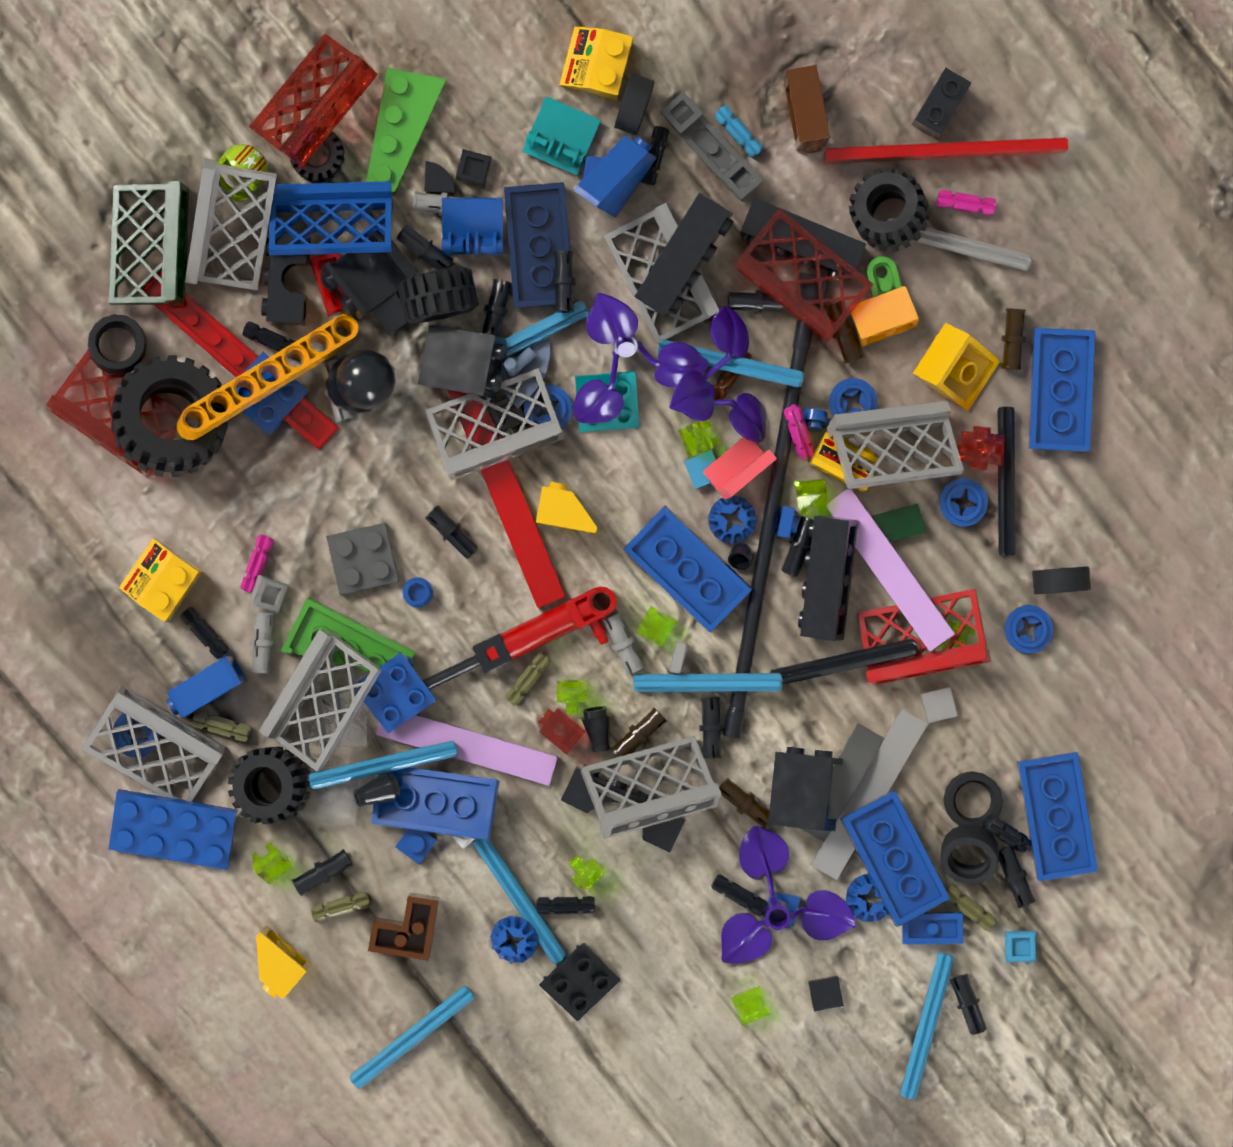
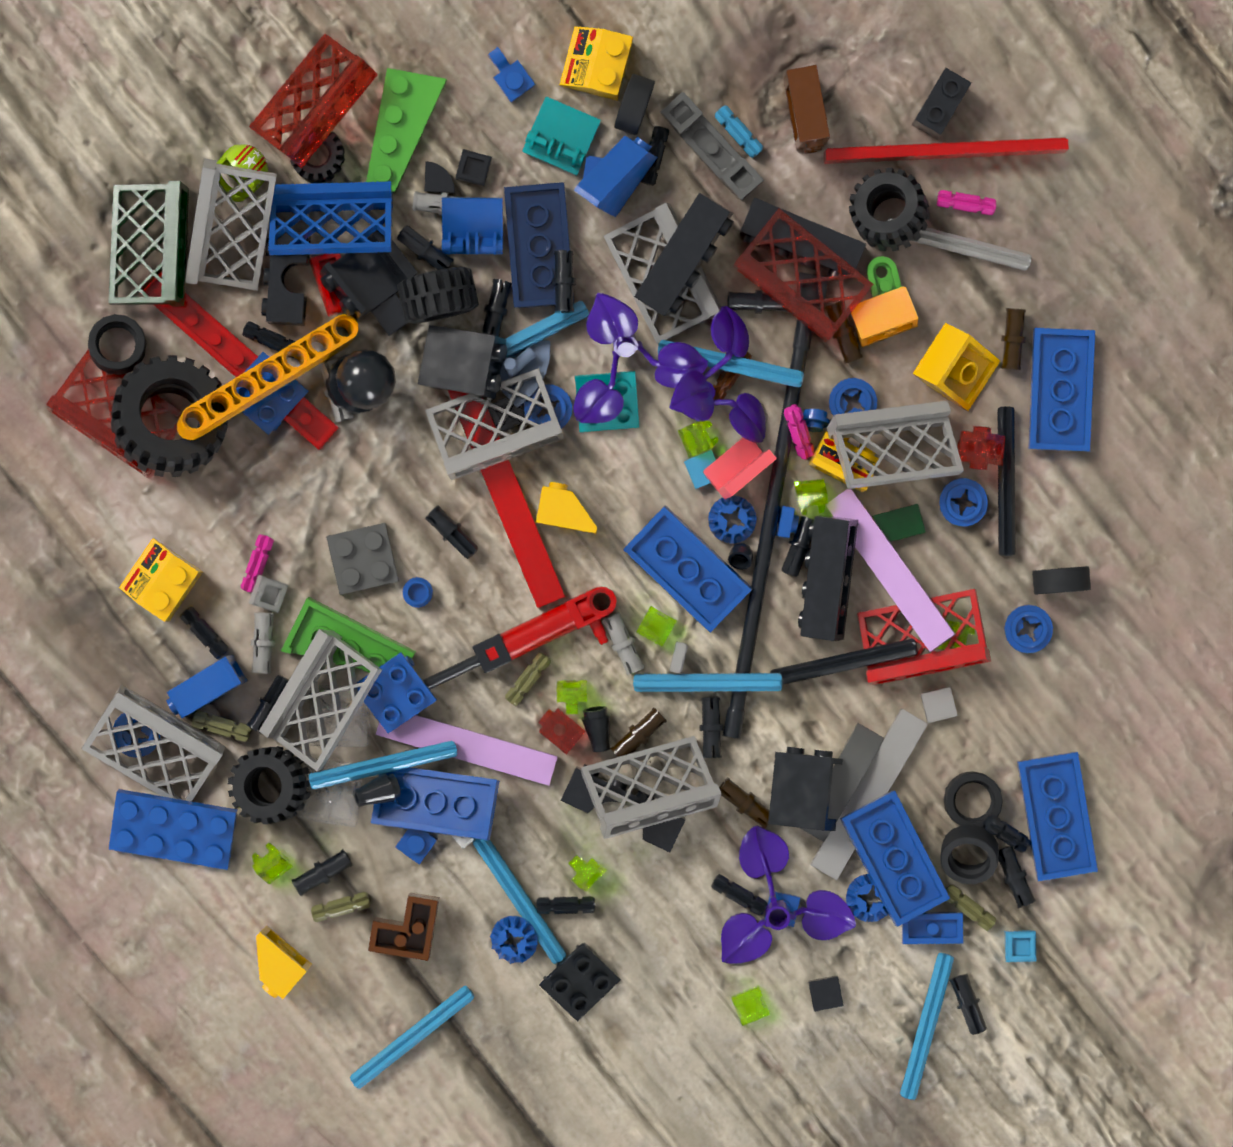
none -> black axle [247,675,289,734]
none -> blue plate [488,47,535,103]

